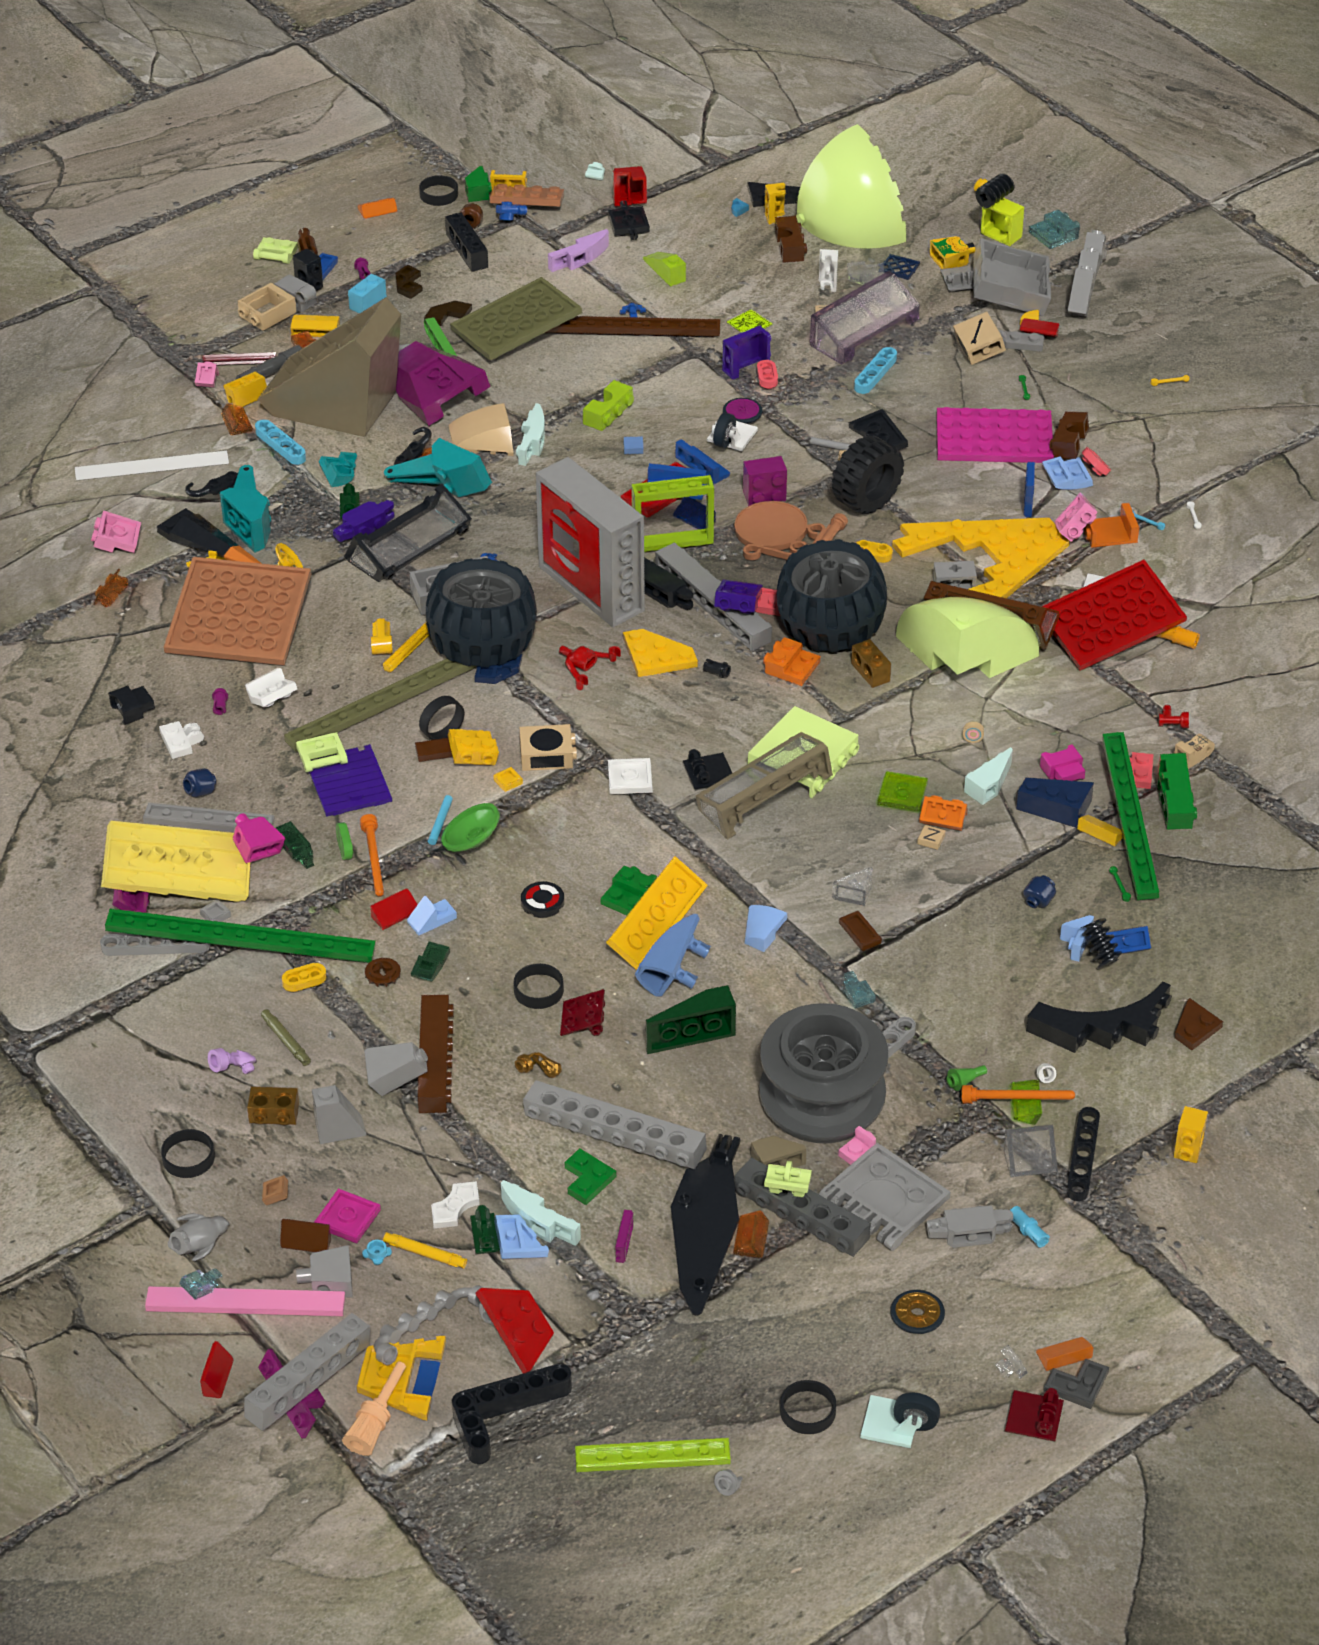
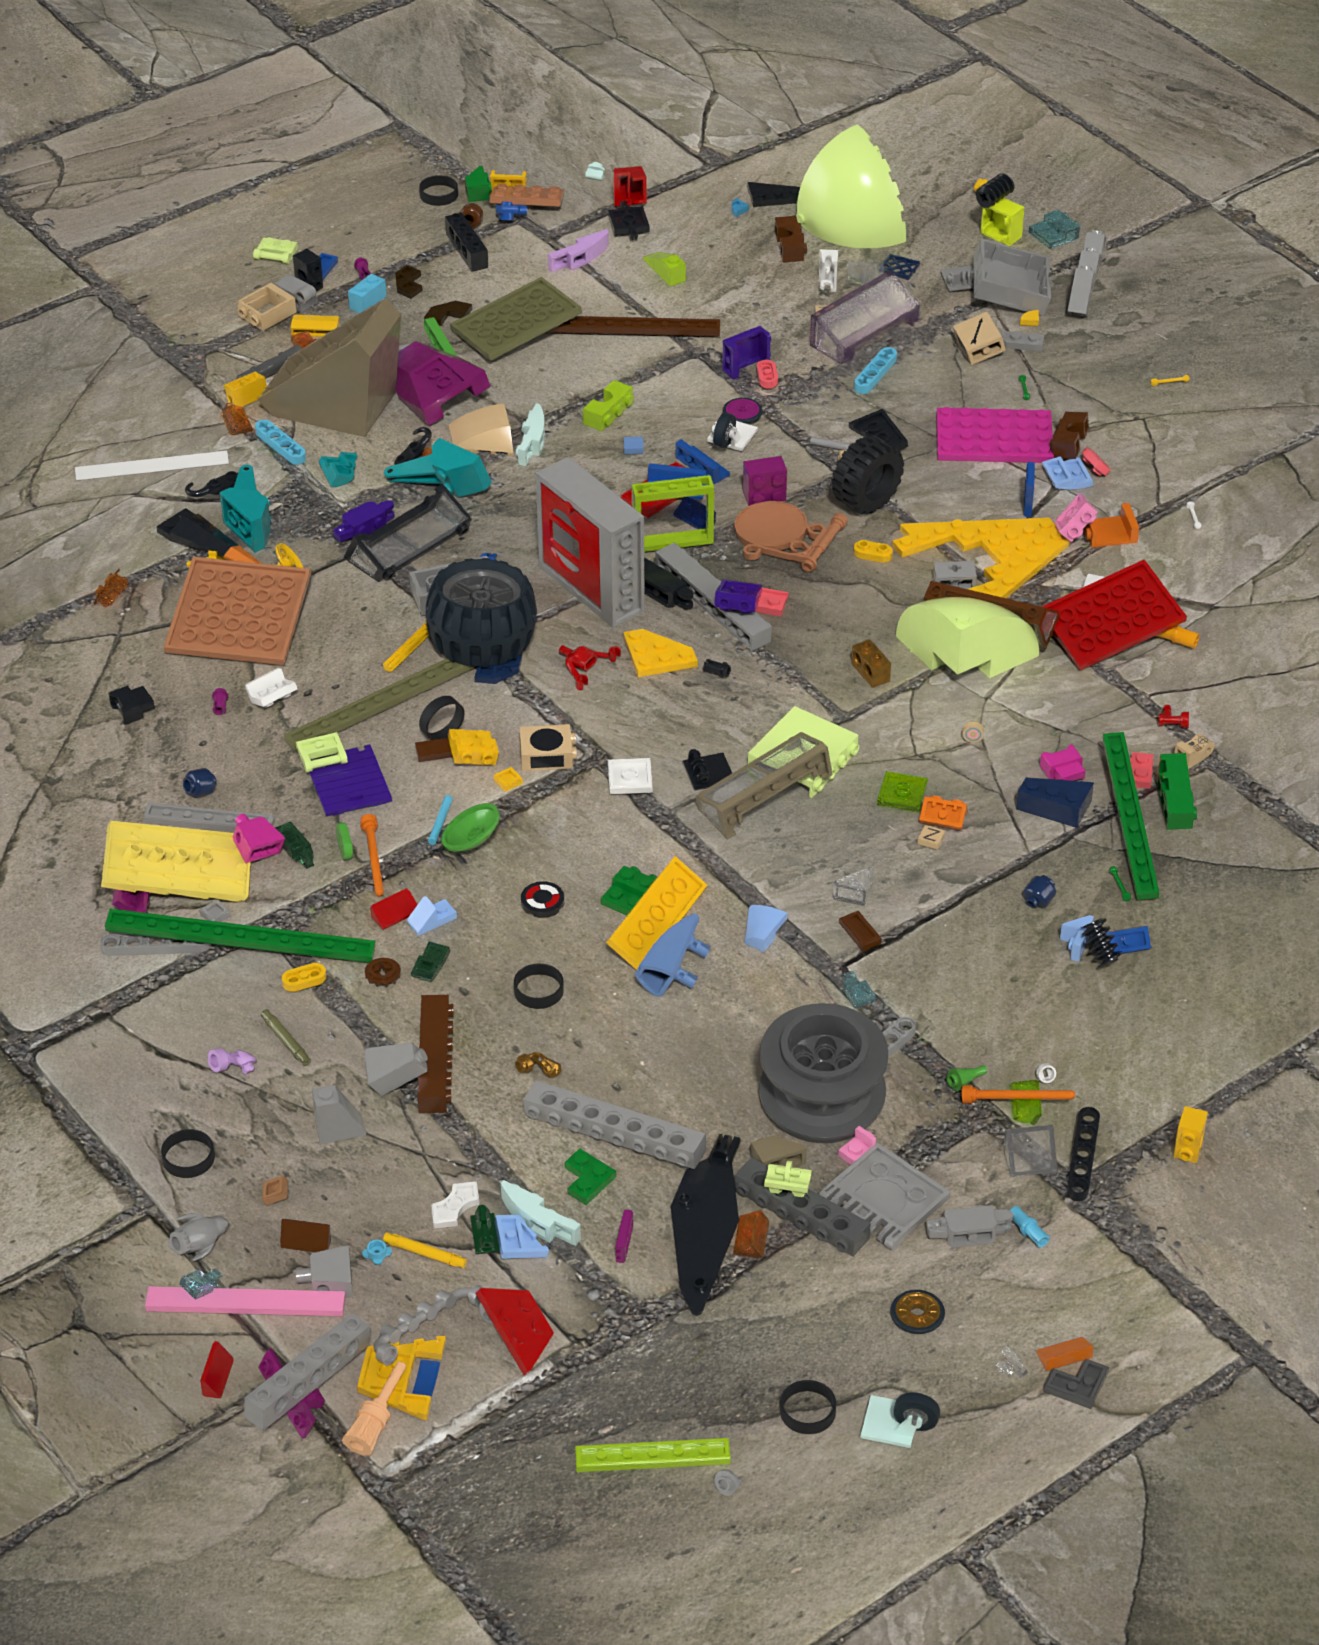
bright pink plate [91,510,141,553] -> none
white hinge [159,721,204,759] -> none
bright pink bracket [195,362,219,387] -> none
axle [202,352,276,365] -> none
pearl gold brick [247,1086,299,1125] -> none
reddish brown arm [297,228,318,255] -> none
dark pink plate [314,1188,381,1244] -> none
dark green hinge [340,483,360,519] -> none
orange slope [357,198,397,218] -> none
yellow piece [371,618,393,655] -> none
black beam [452,1364,572,1464] -> none
dark red hinge [560,989,605,1036] -> none
blue piece [620,303,646,317] -> none
dark green slope [646,985,736,1054] -> none
clear neon green sticker [727,310,772,332] -> none
orange plate [763,637,821,686] -> none
yellow hinge [765,183,786,224] -> none
black wheel [777,539,887,652] -> none
yellow torso [930,236,975,269] -> none
light aqua slope [964,747,1013,805] -> none
dark red hinge [1005,1388,1064,1441] -> none
red slope [1020,318,1060,337] -> none
black arch [1026,981,1172,1053] -> none
yellow slope [1077,815,1123,846] -> none
medium azure hinge [1132,510,1165,530] -> none
reddish brown wing [1175,998,1223,1050] -> none

